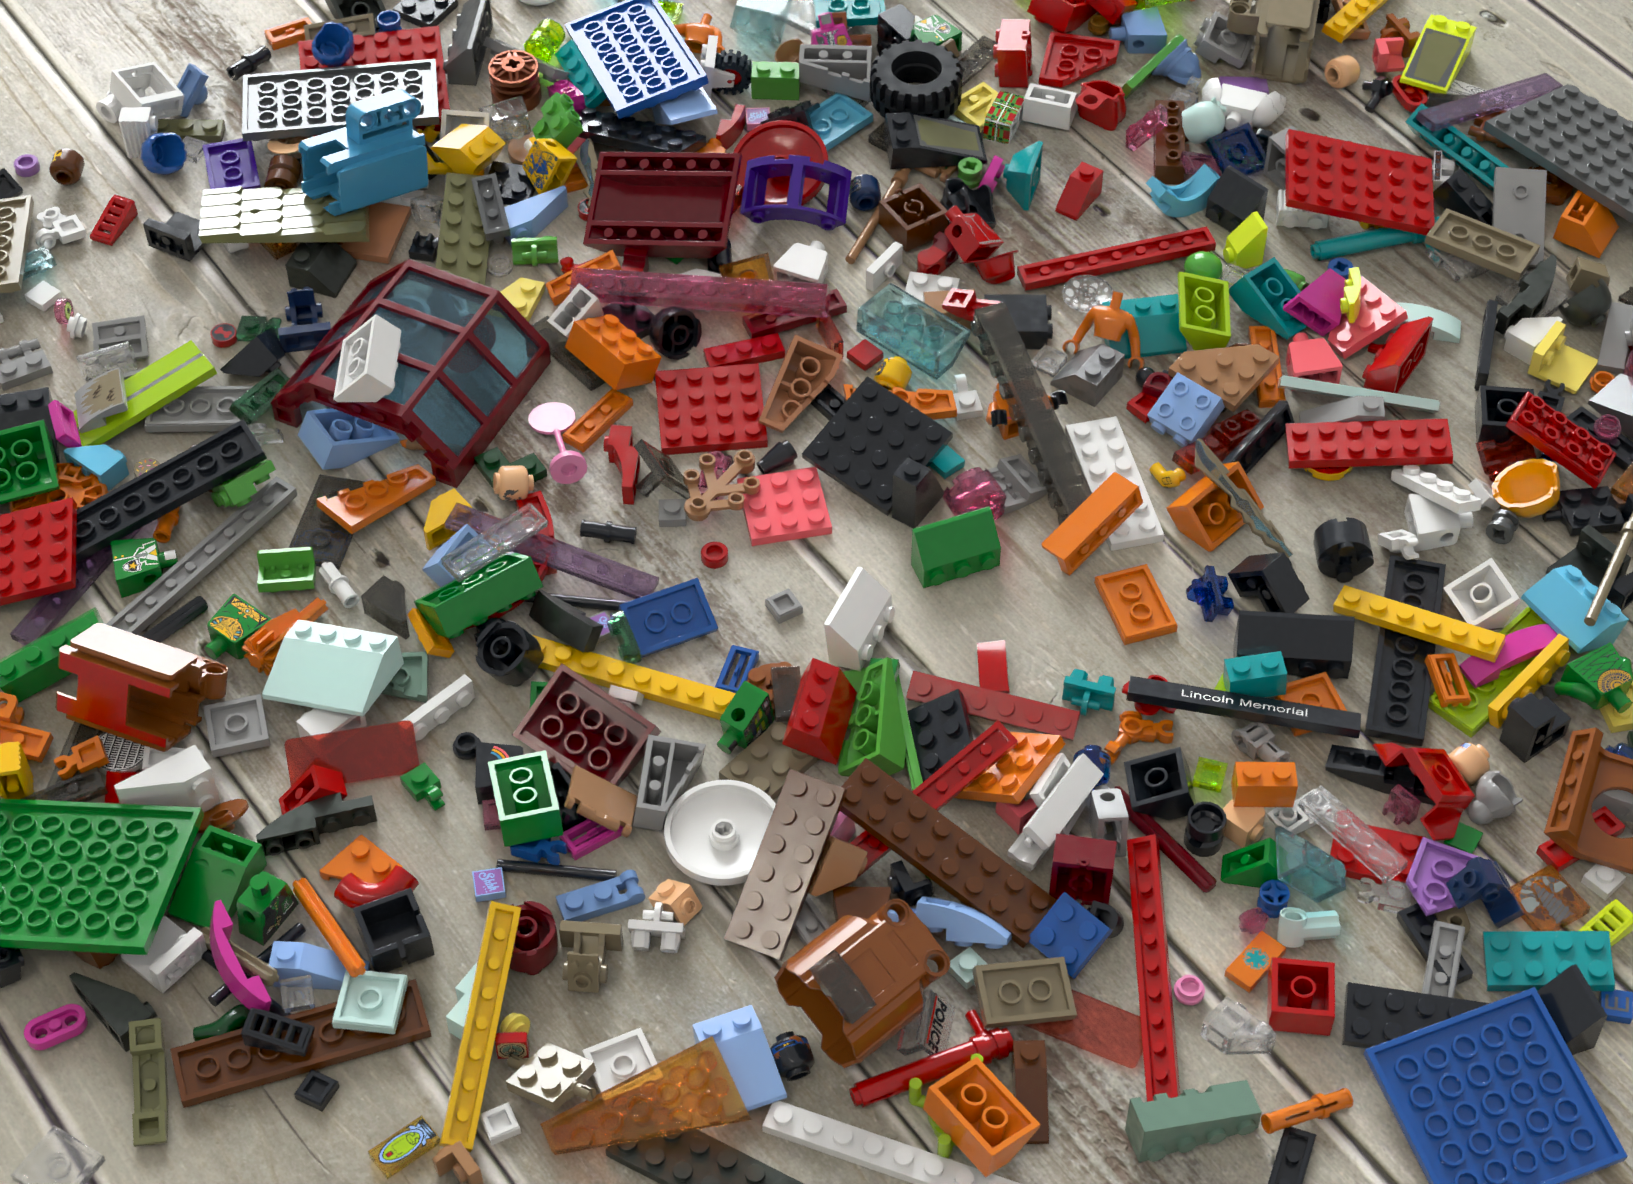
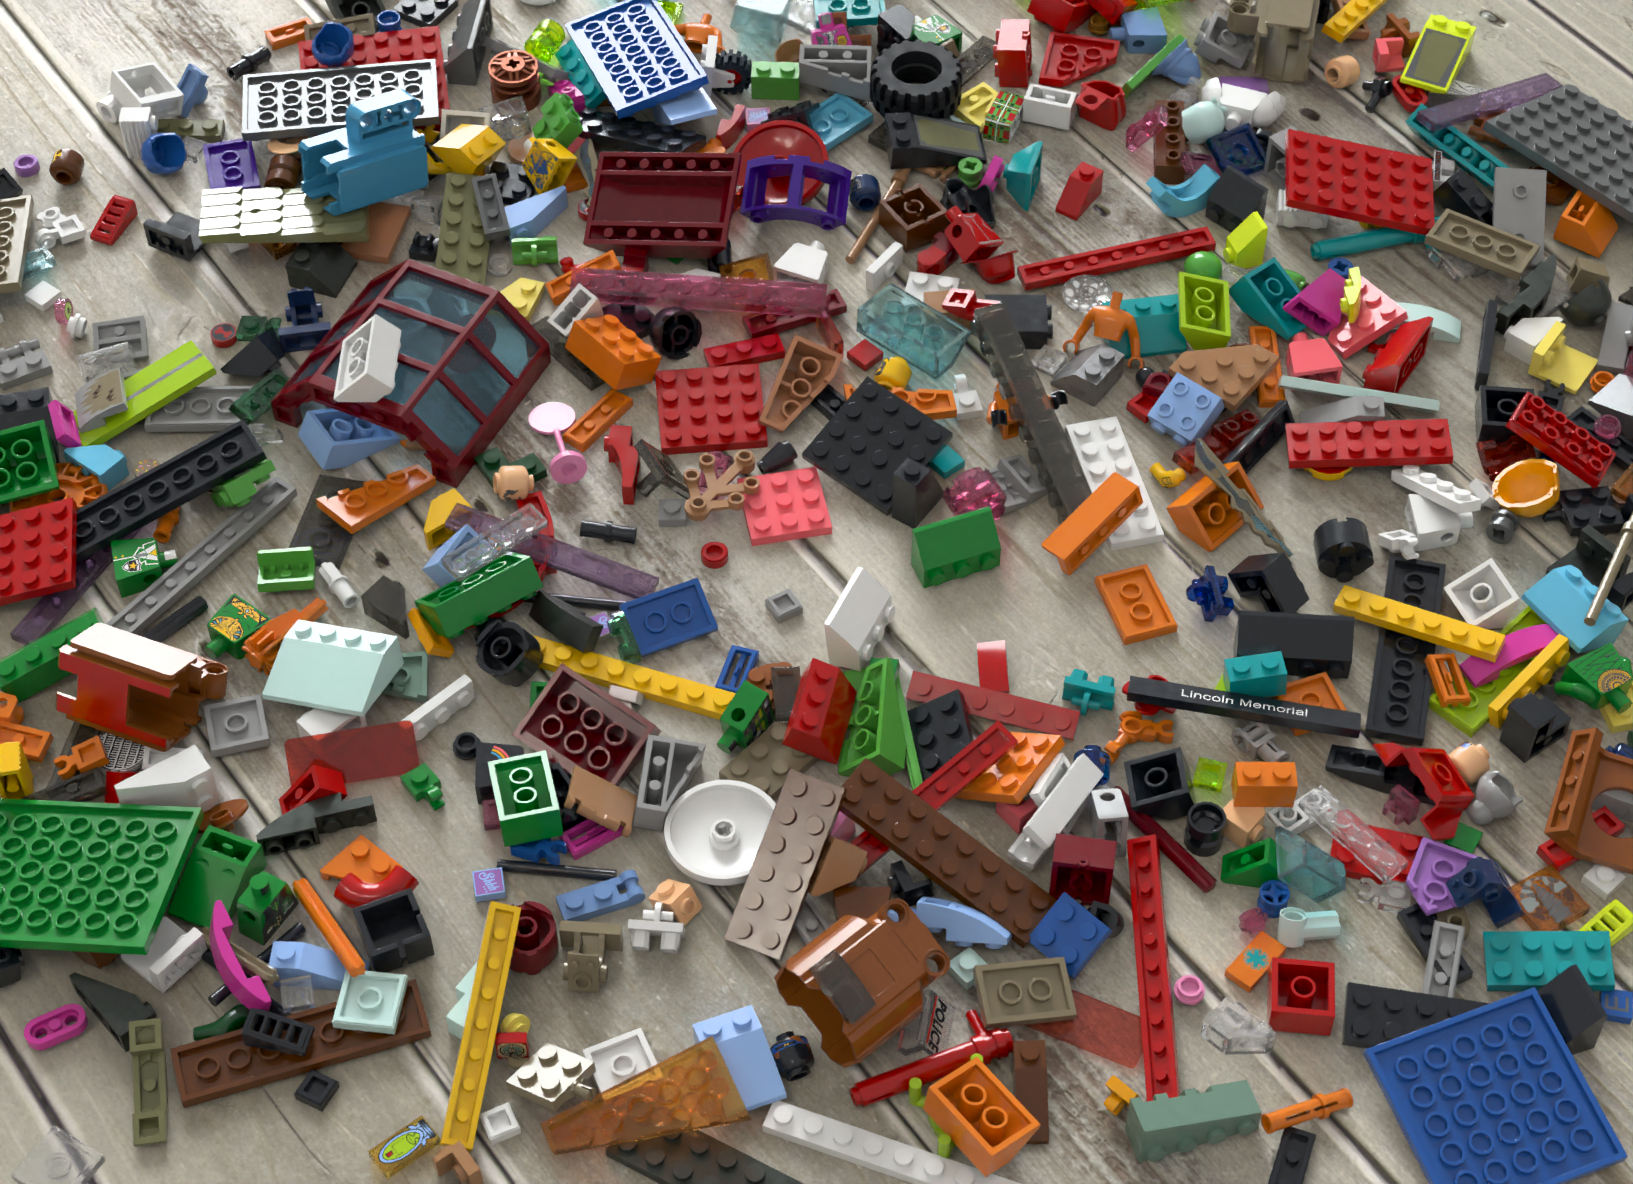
none -> light orange tile [1103,1075,1139,1116]

